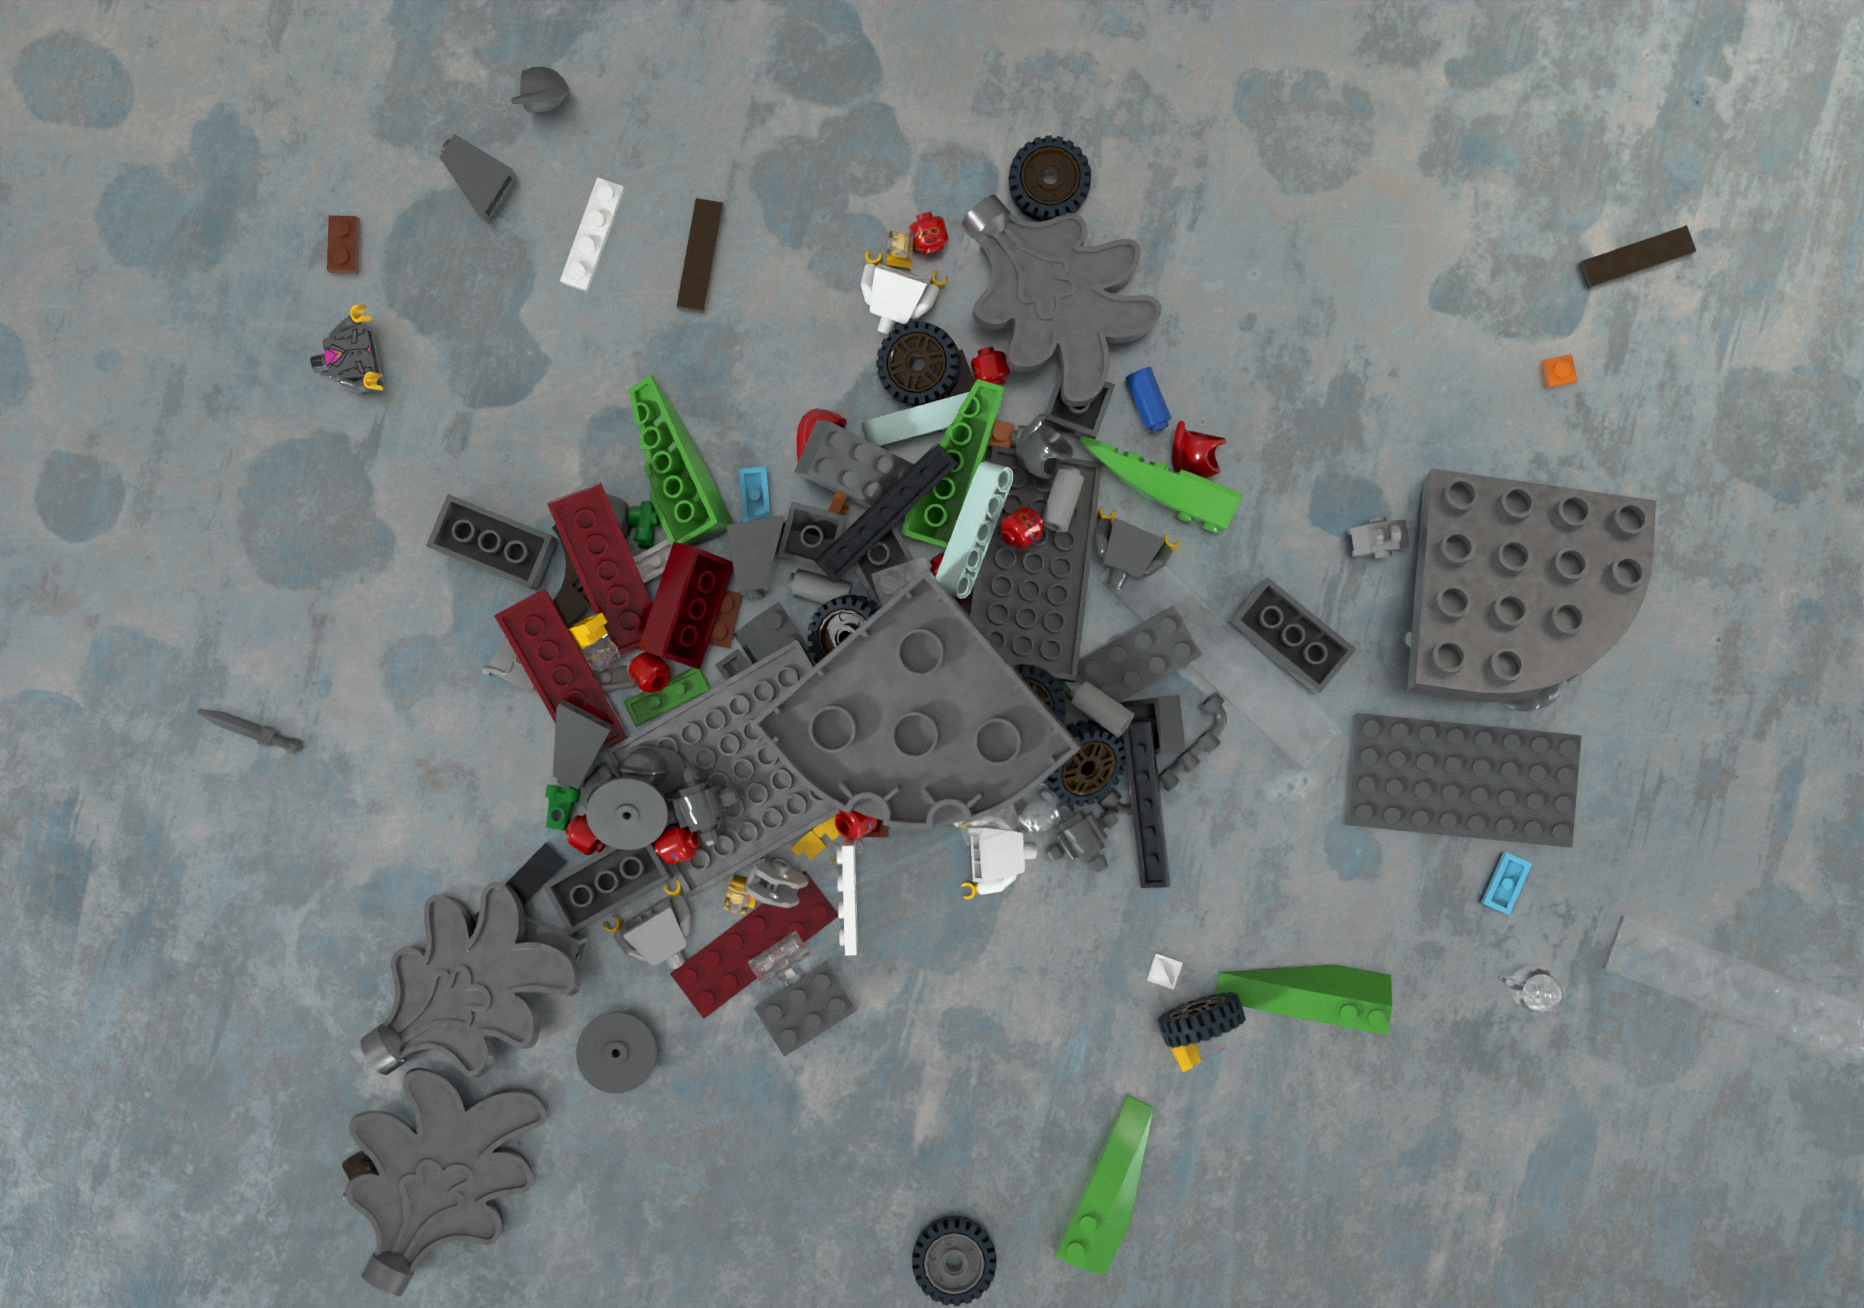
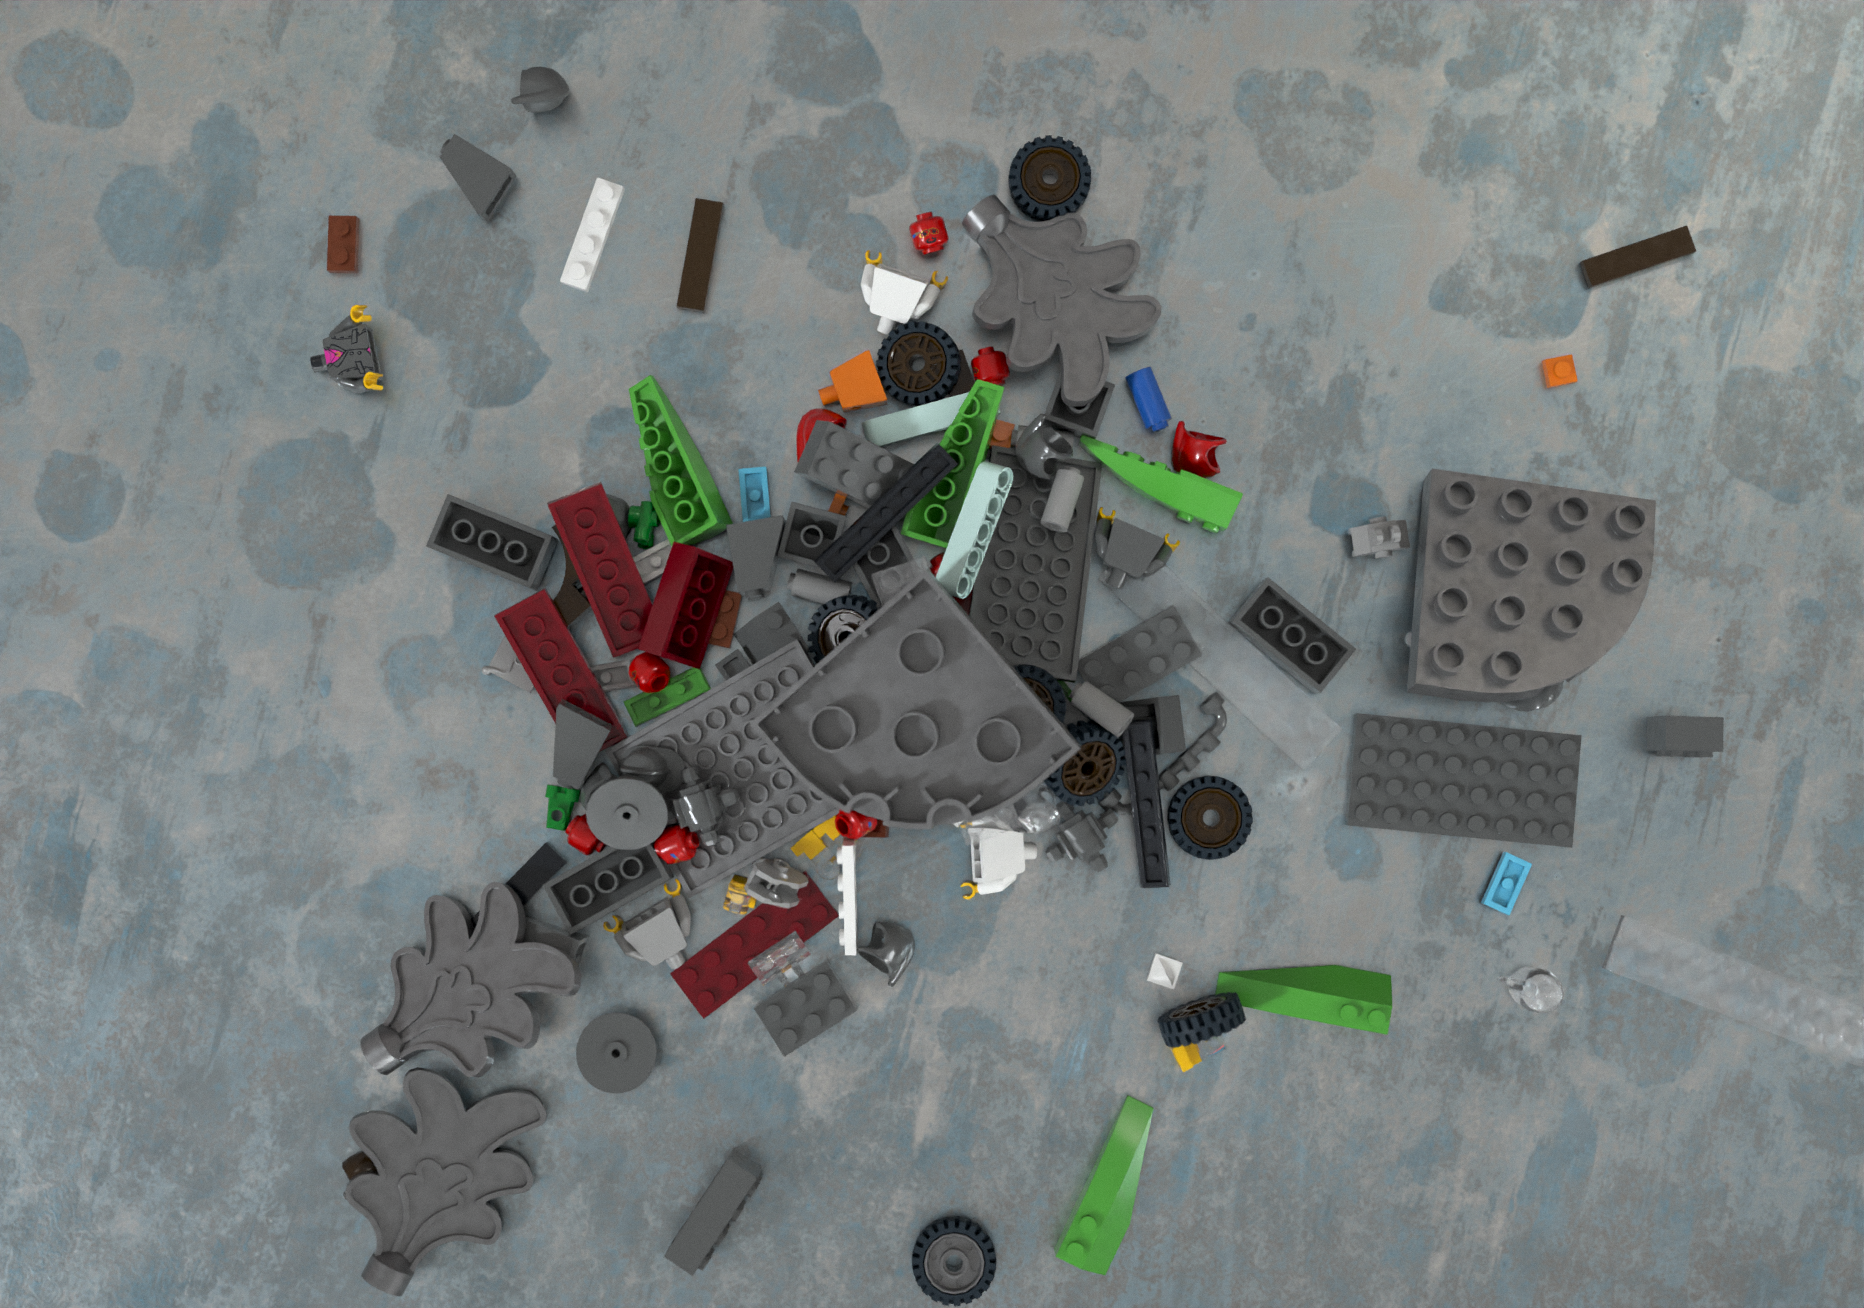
dark grey sword [197,709,300,754] -> none
leg [568,613,620,672] -> none
clear leg [886,231,914,271] -> none
red head [1001,507,1044,550] -> none
none -> dark grey brick [664,1148,762,1276]
none -> orange torso [818,350,888,412]
none -> dark grey piece [857,921,915,987]
none -> wheel [1167,776,1253,860]
none -> dark grey brick [1647,716,1724,758]

